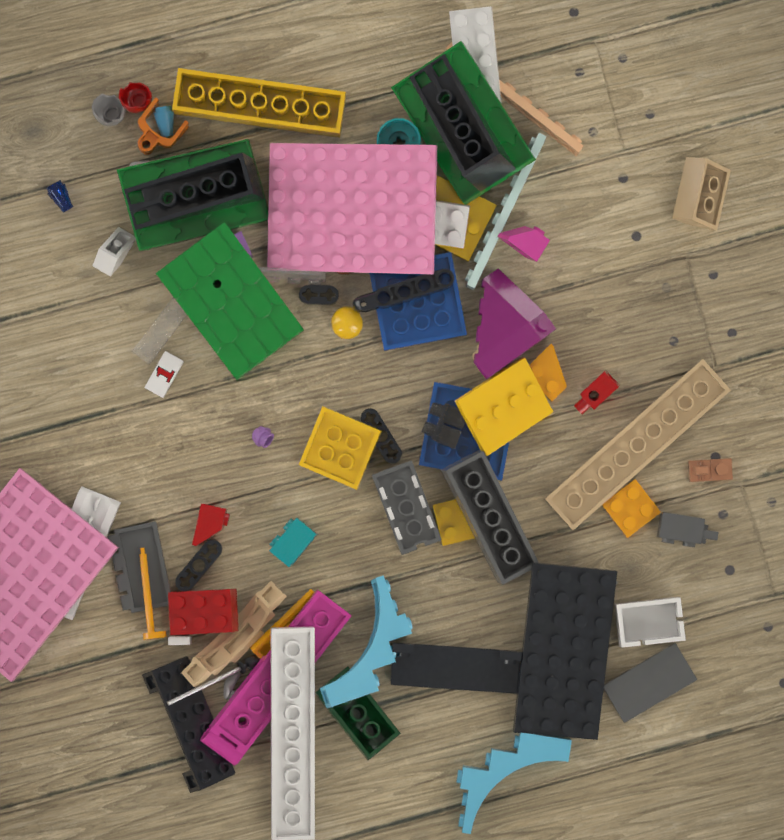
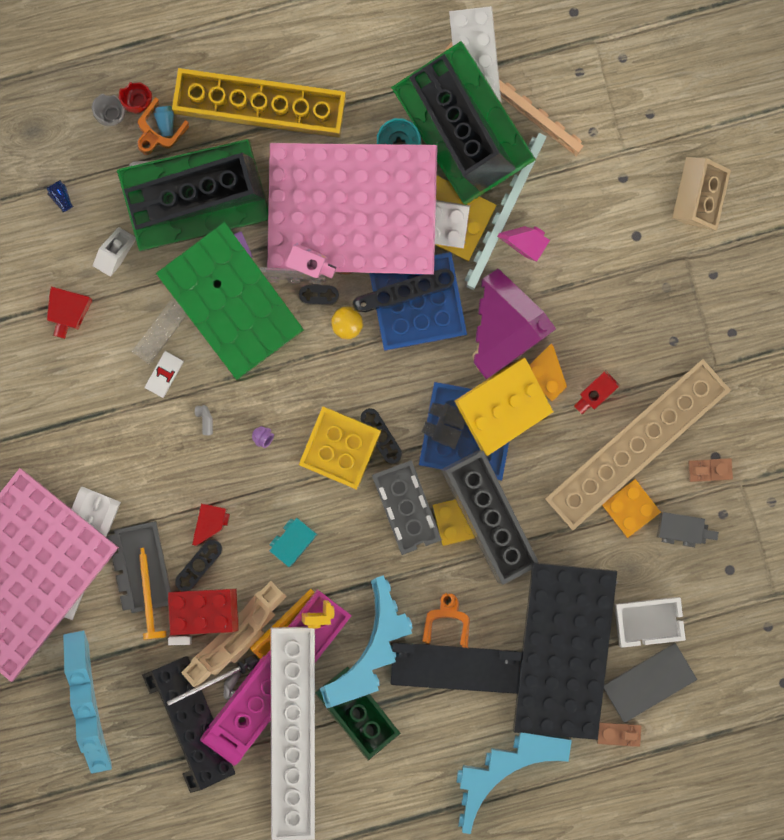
none -> red torso [47,286,93,339]
none -> medium azure arch [63,630,112,773]
none -> light grey arm [195,405,213,435]
none -> bright pink torso [285,243,337,279]
none -> yellow bracket [302,600,334,629]
none -> orange piece [423,593,470,648]
none -> nougat hinge [597,722,641,747]

